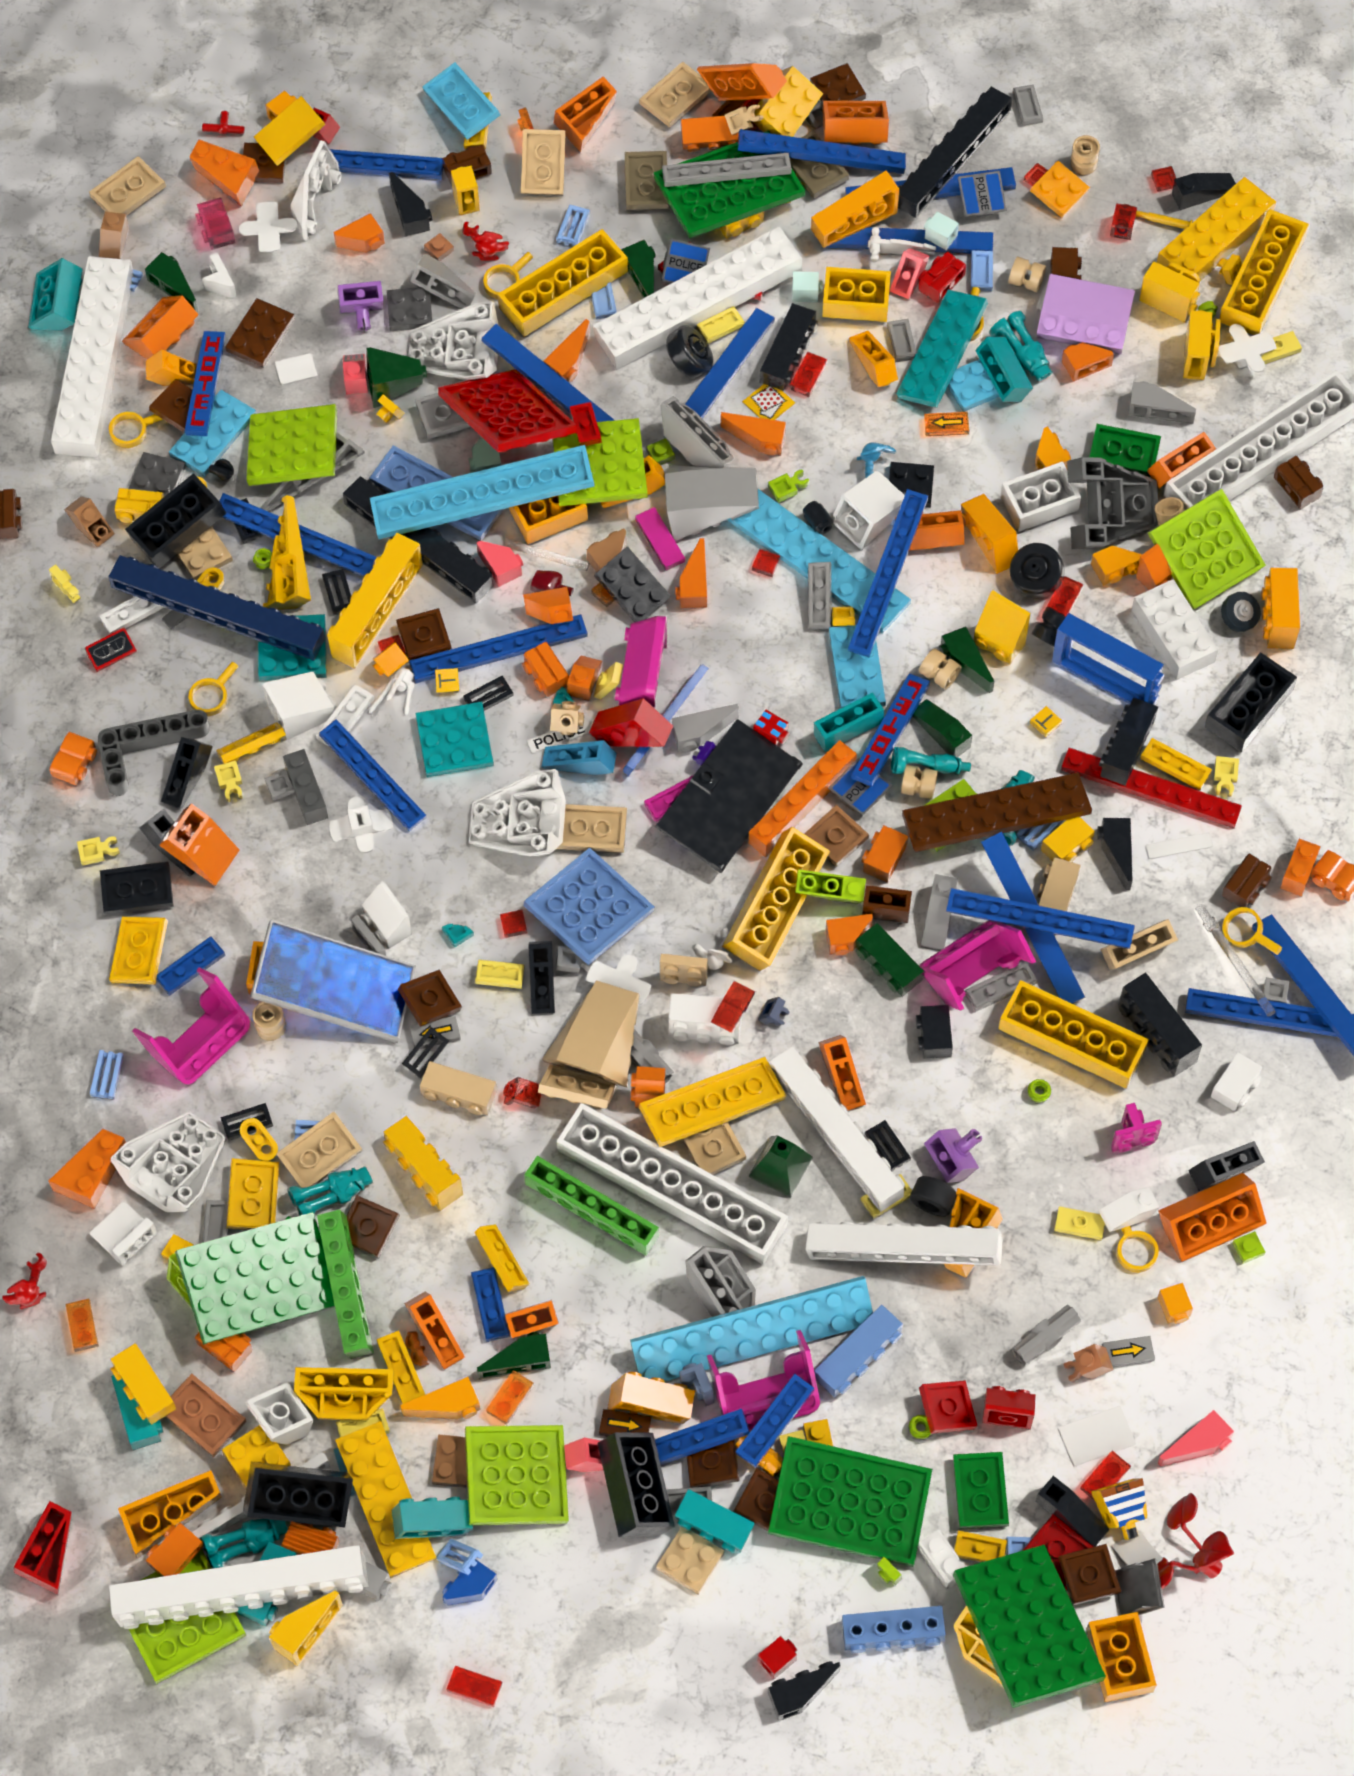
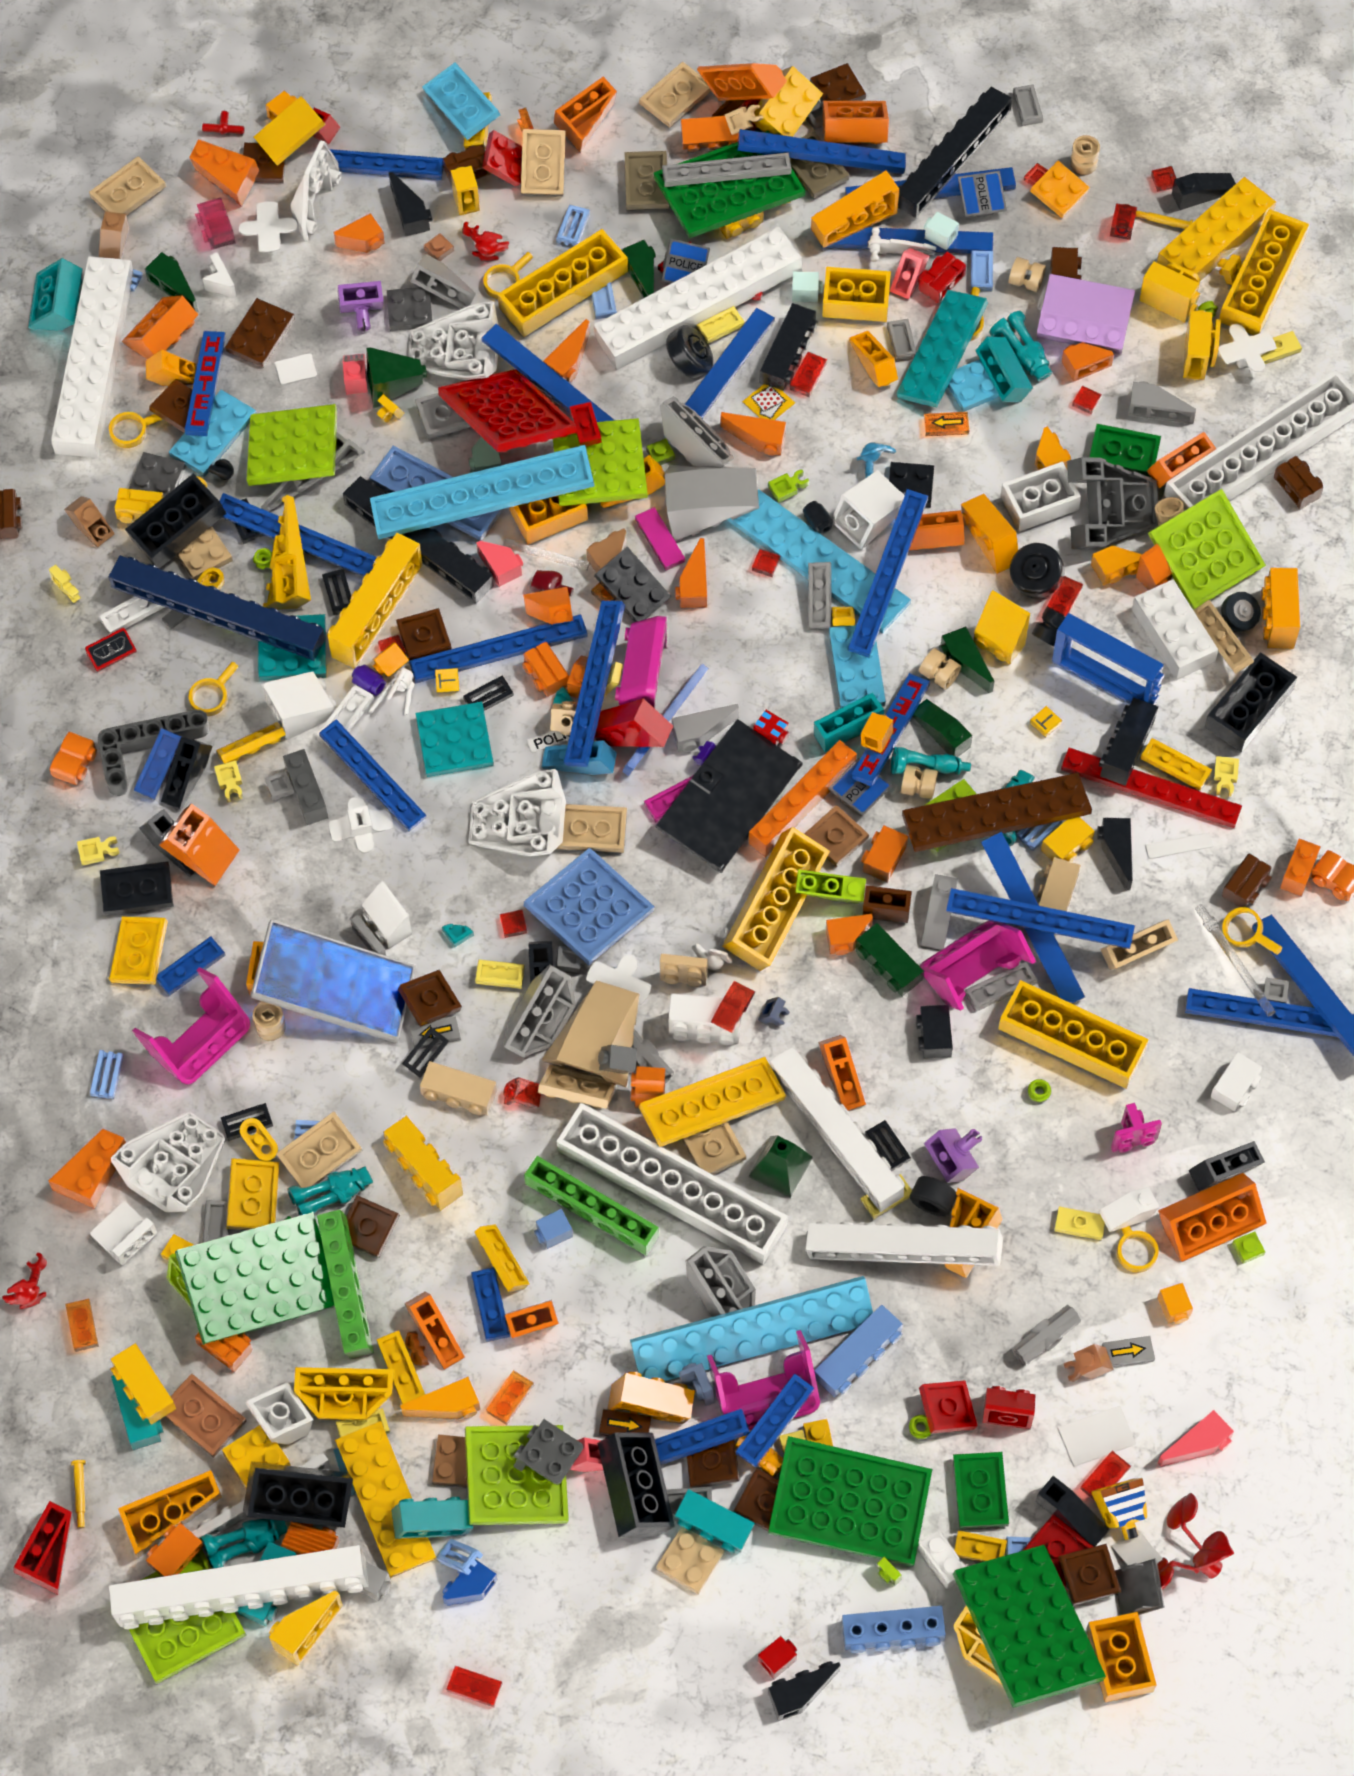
dark green slope [477,1332,551,1380] -> none
black brick [1118,972,1202,1077] -> none
none -> yellow piece [71,1460,86,1528]
none -> blue tile [134,728,181,800]
none -> dark purple brick [352,664,386,696]
none -> red plate [482,130,522,187]
none -> light grey wedge [503,964,576,1058]
none -> dark grey bracket [514,1419,583,1485]
none -> medium blue brick [534,1209,573,1249]
none -> blue plate [564,601,625,767]
none -> brick [598,1045,637,1074]
none -> light orange brick [861,712,893,753]
none -> clear red tile [1072,386,1102,415]
none -> tan plate [1193,600,1254,674]

